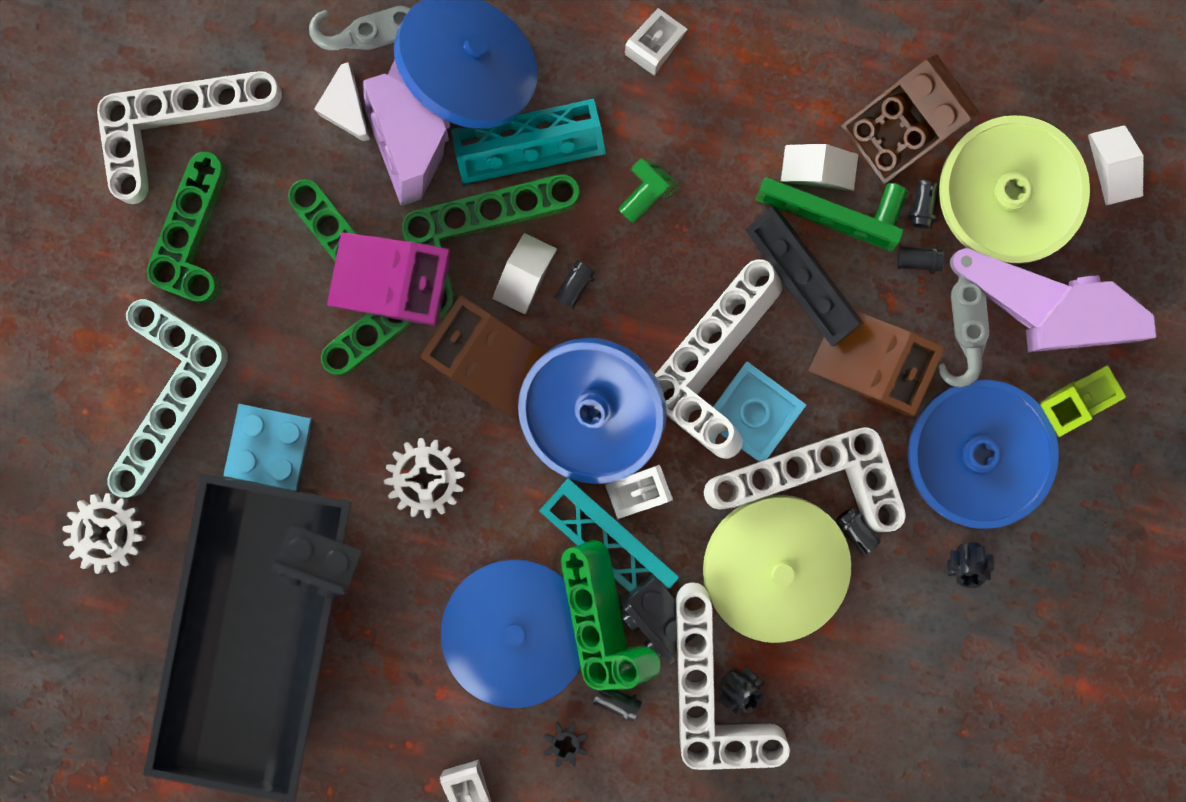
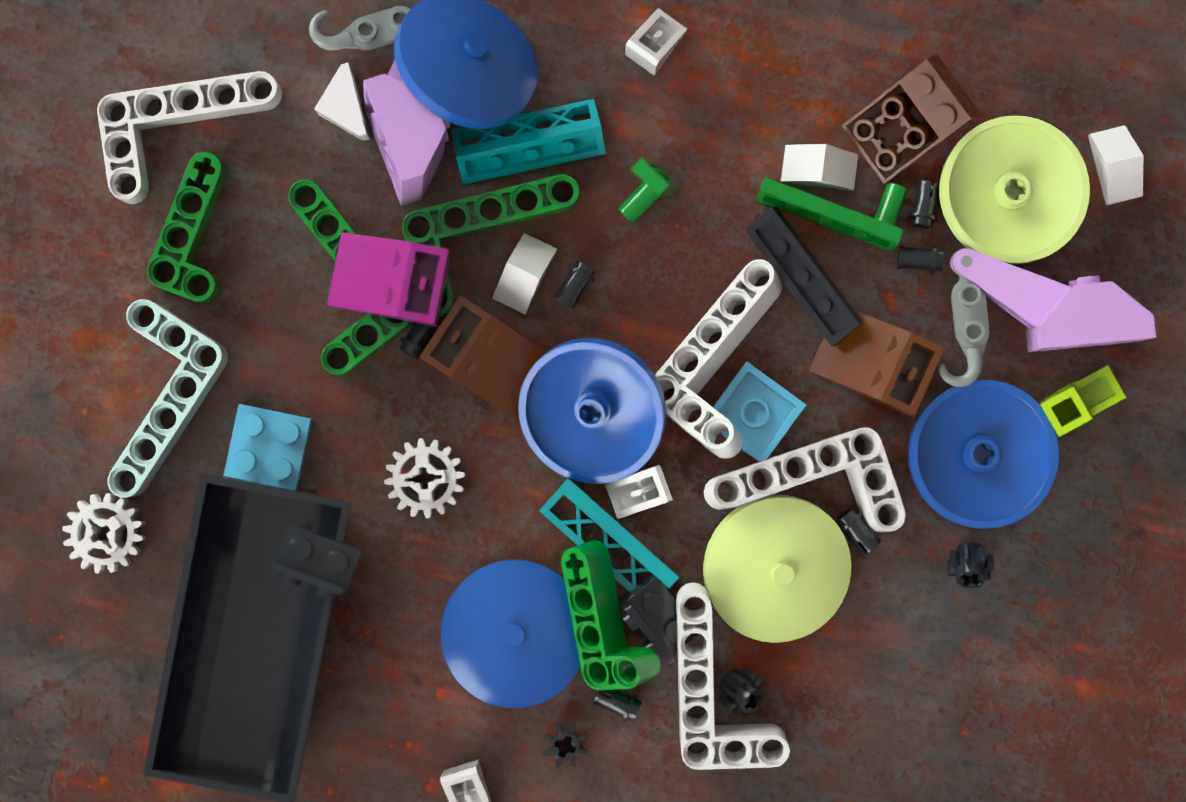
none -> black pin [399,321,441,360]

